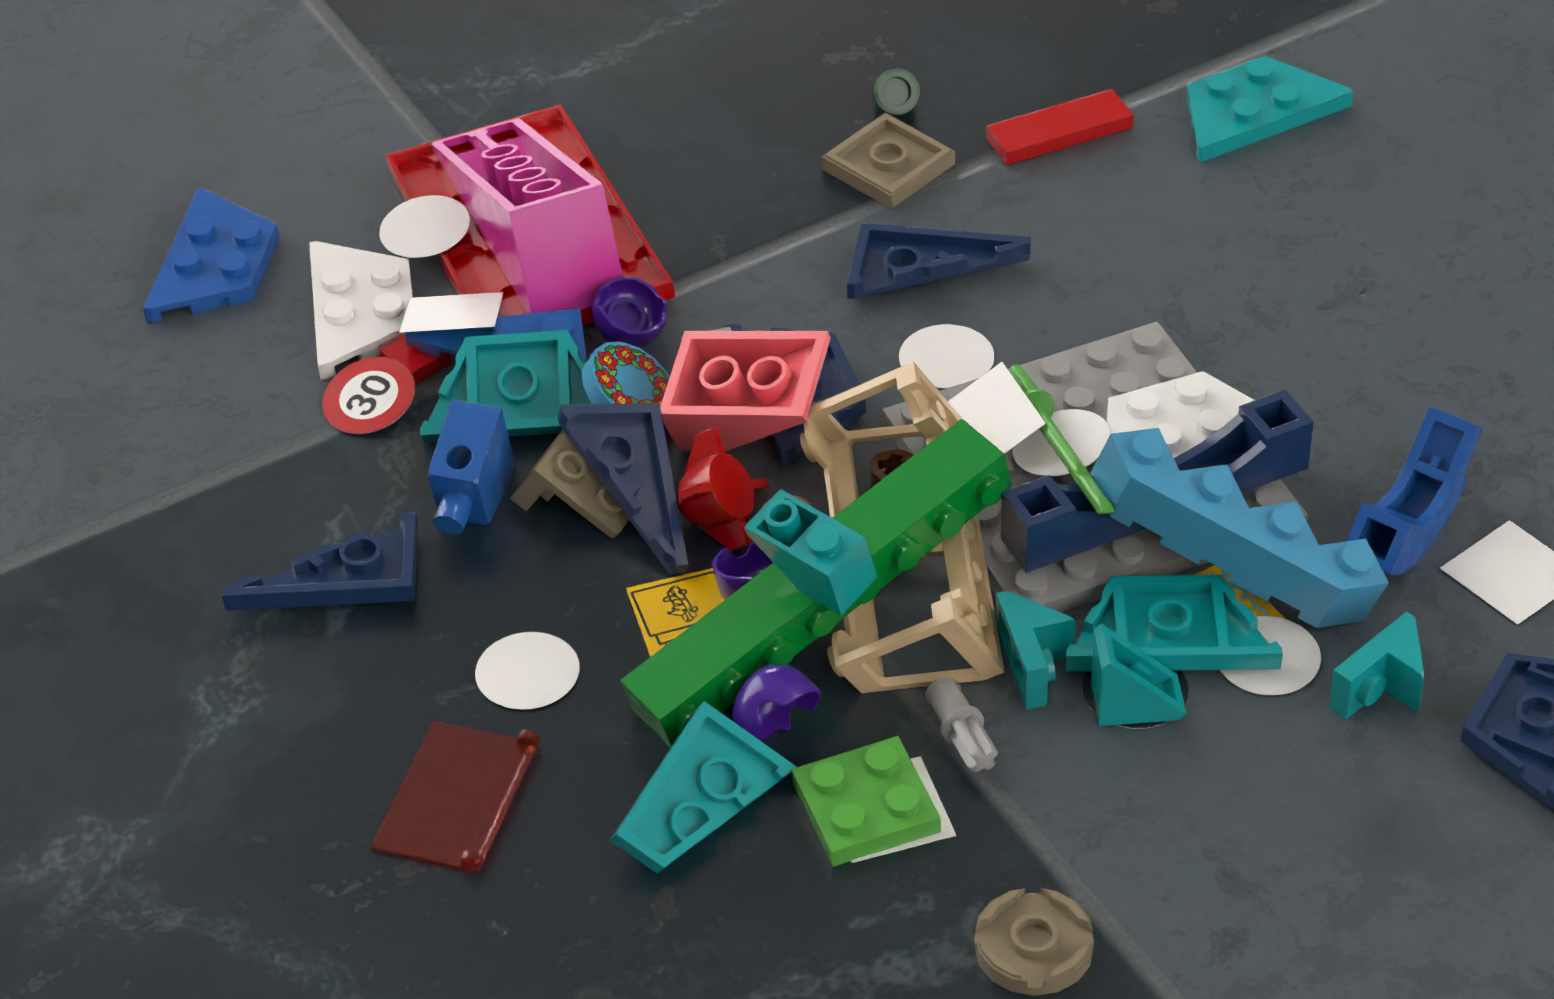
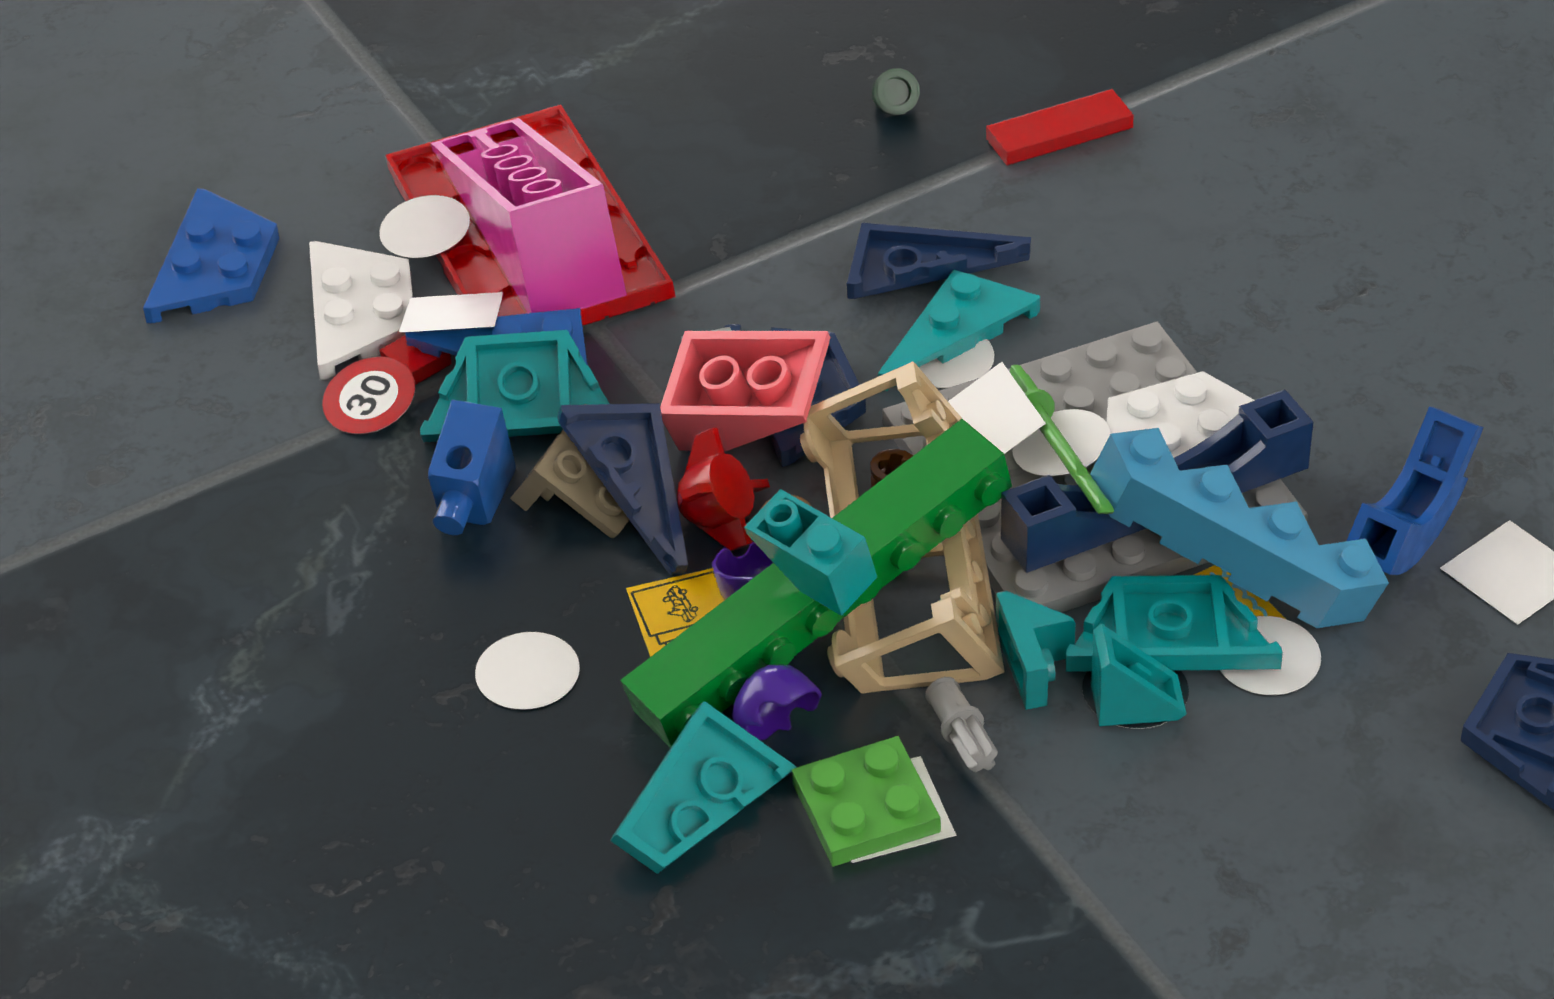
dark blue wing [222,512,418,611] -> none
clear red piece [371,721,540,872] -> none
tile [582,342,670,426] -> none
dark purple hair [592,277,668,348] -> none
dark tan tile [822,113,955,209] -> none
dark tan tile [974,888,1094,996] -> none
teal wing [1186,56,1354,163] -> none
teal slope [1329,611,1424,719] -> none
none -> teal wing [878,270,1041,391]

